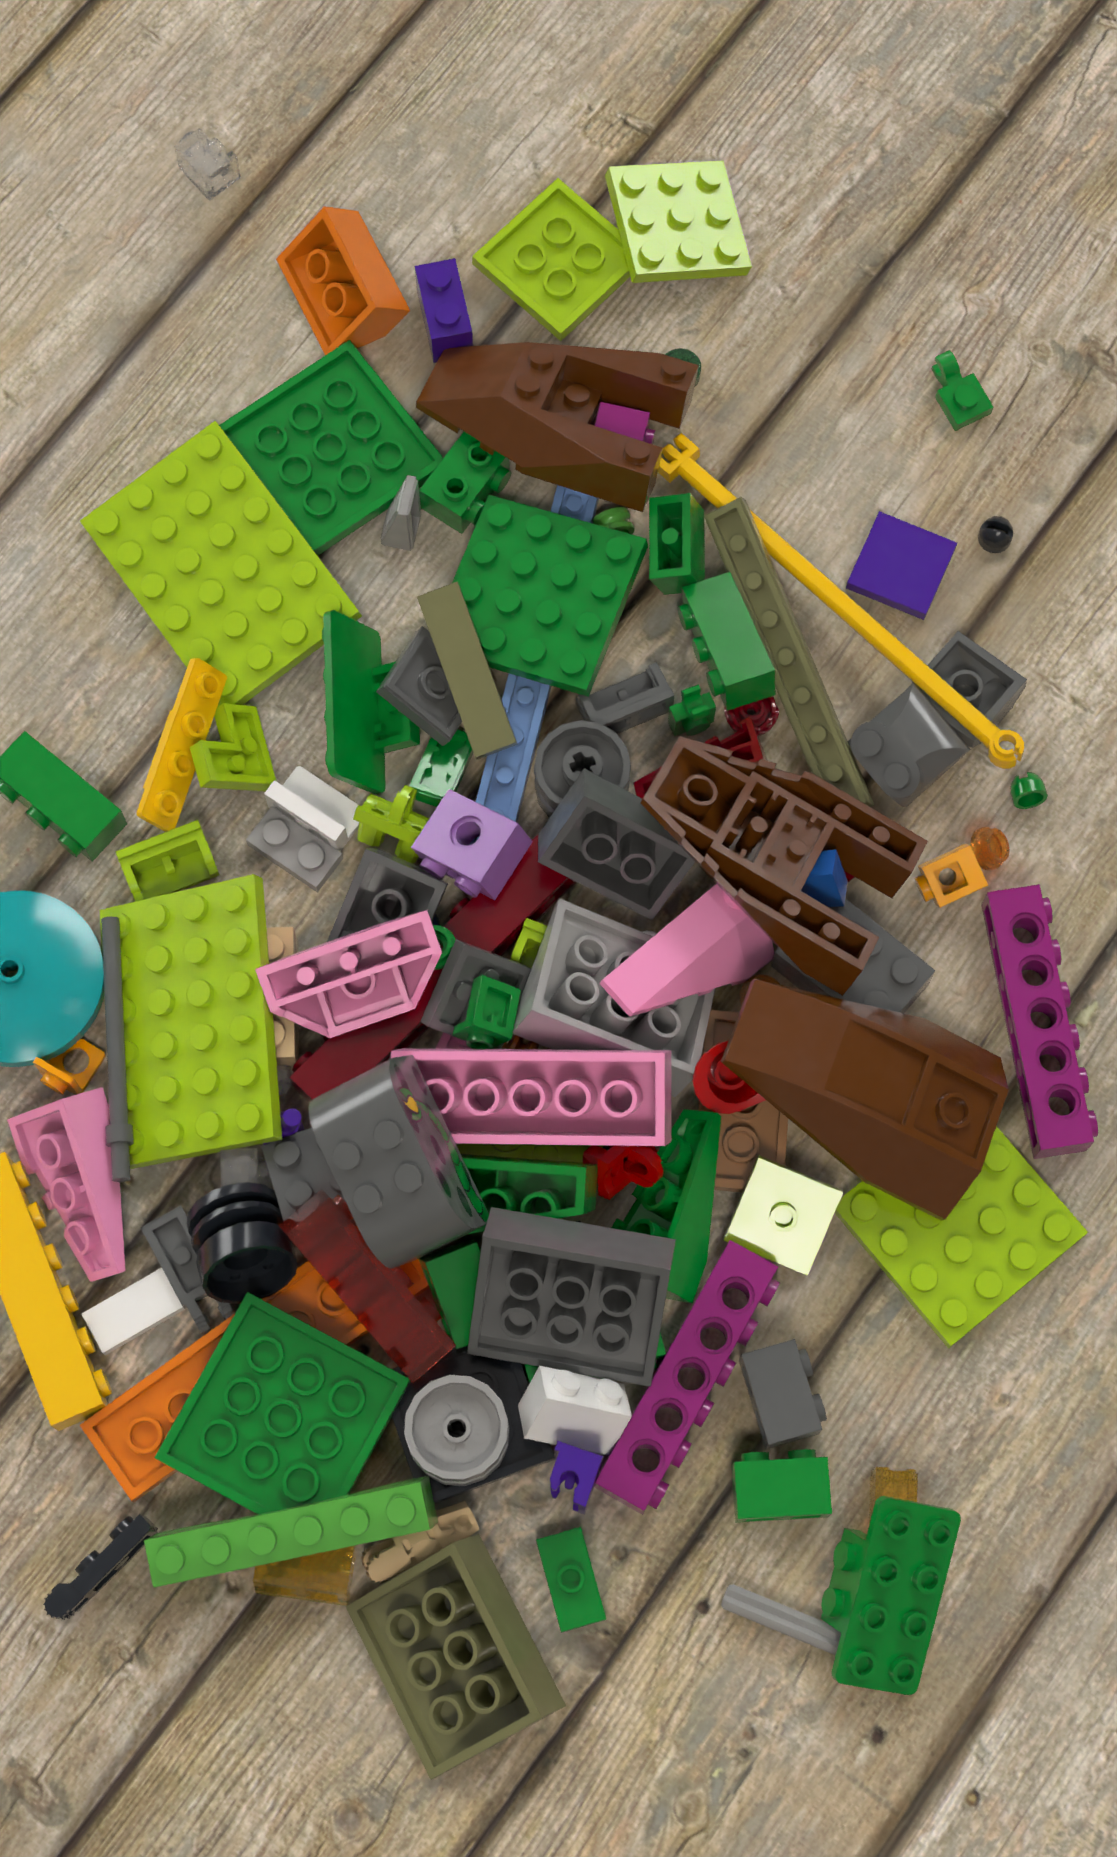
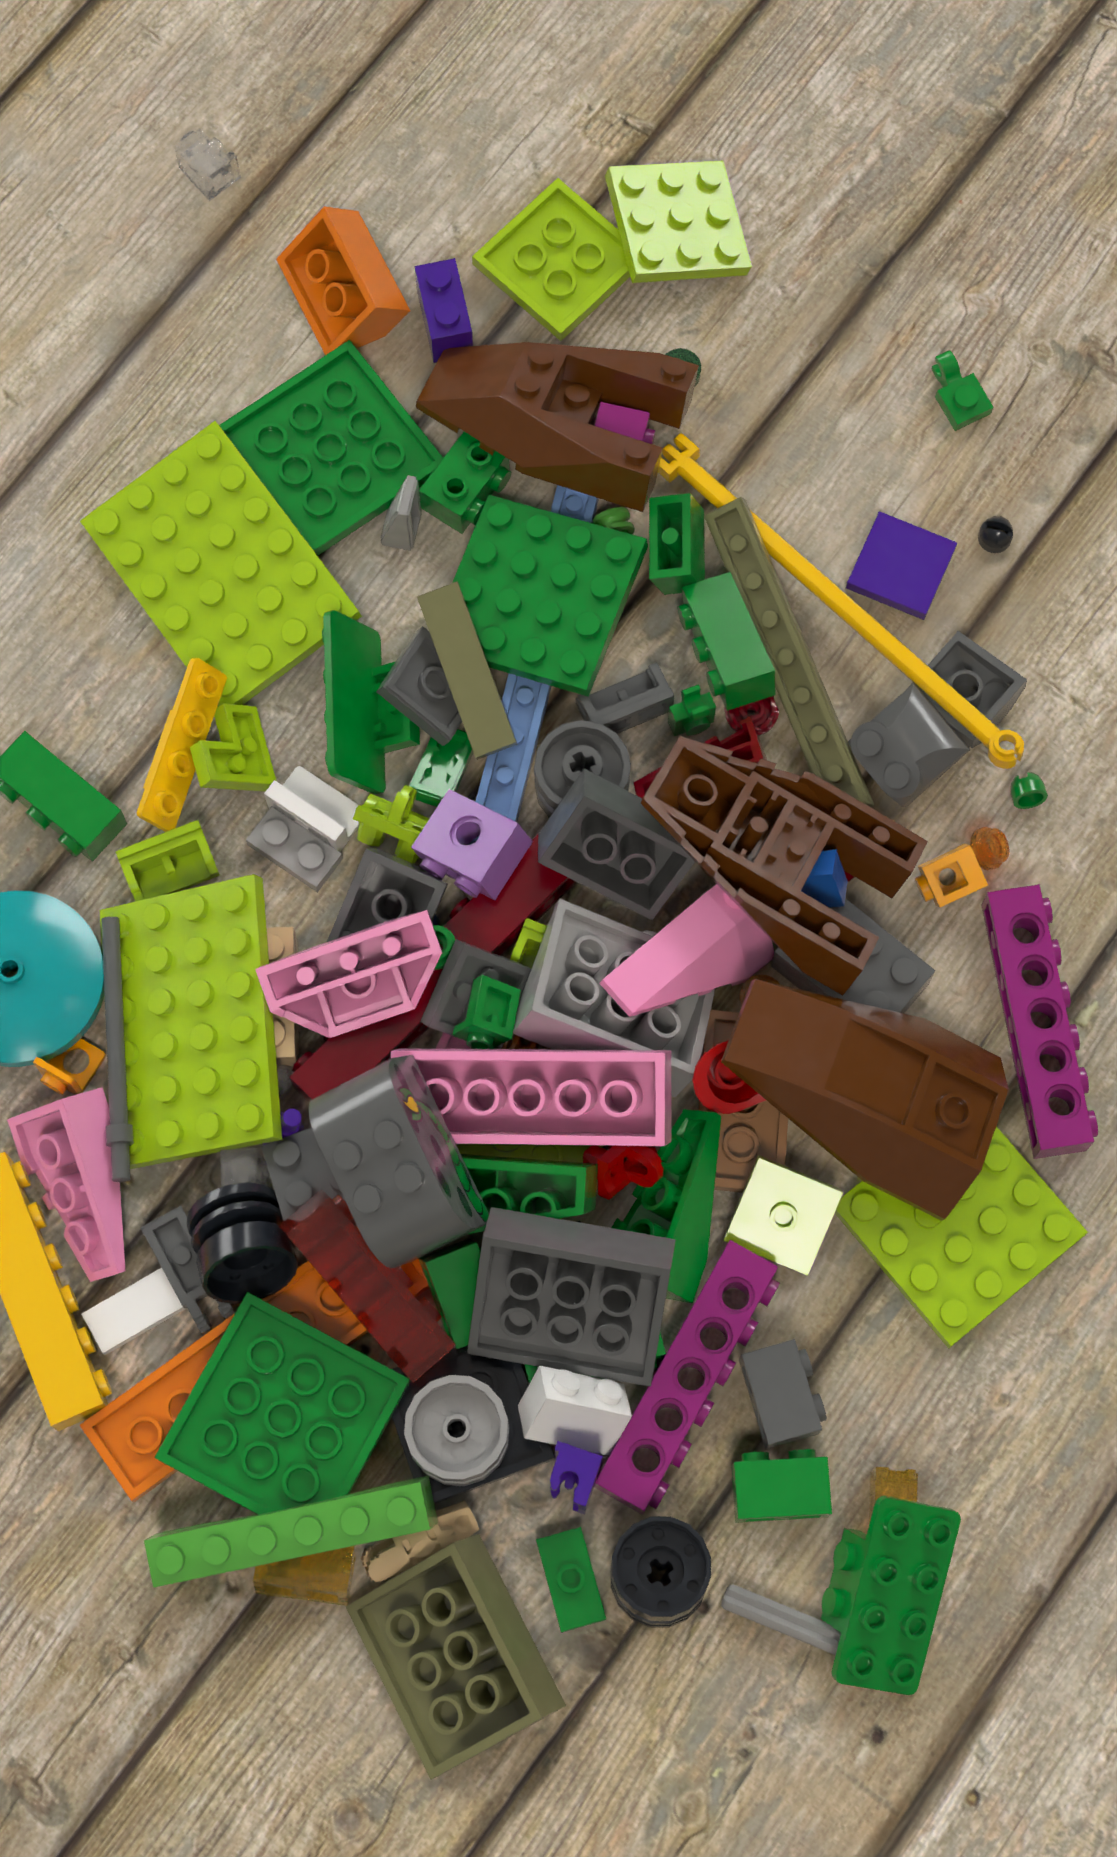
black hinge [43,1514,158,1620] -> none
none -> black wheel [611,1516,711,1628]

